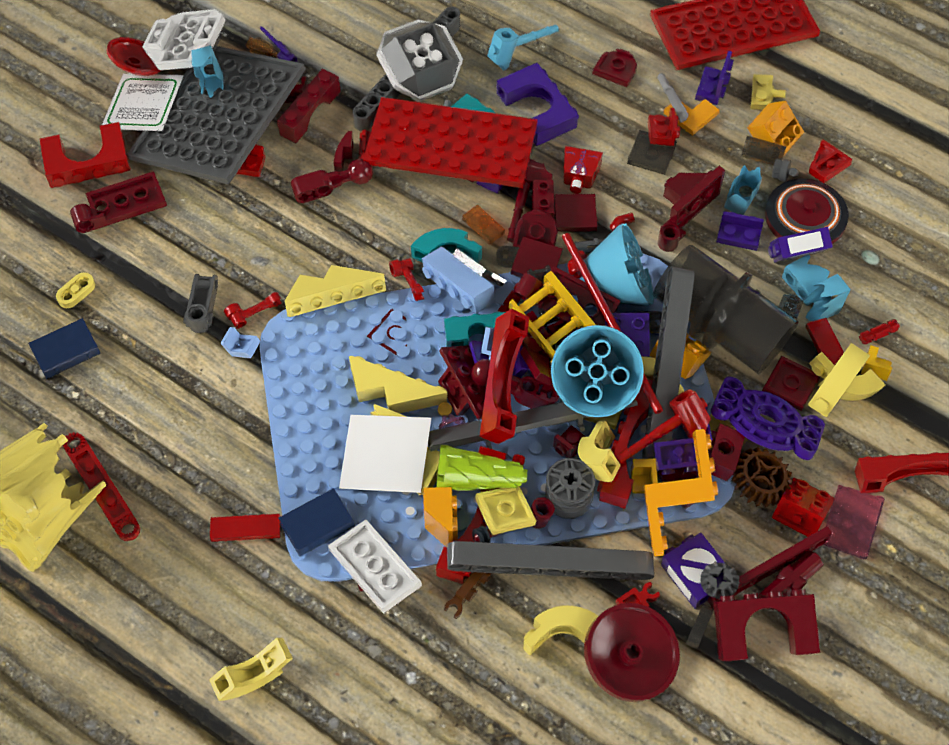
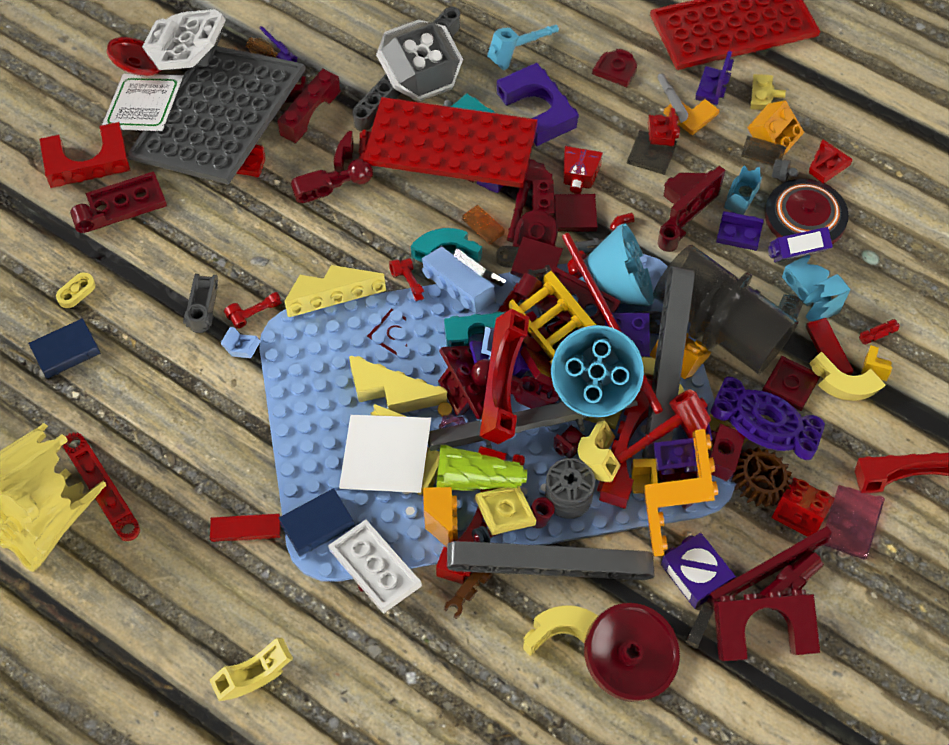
medium azure piece [191,45,224,98] -> none
red plate [616,582,660,607] -> none
dark grey gear [700,561,739,599] -> none
light yellow arch [808,343,870,417] -> none

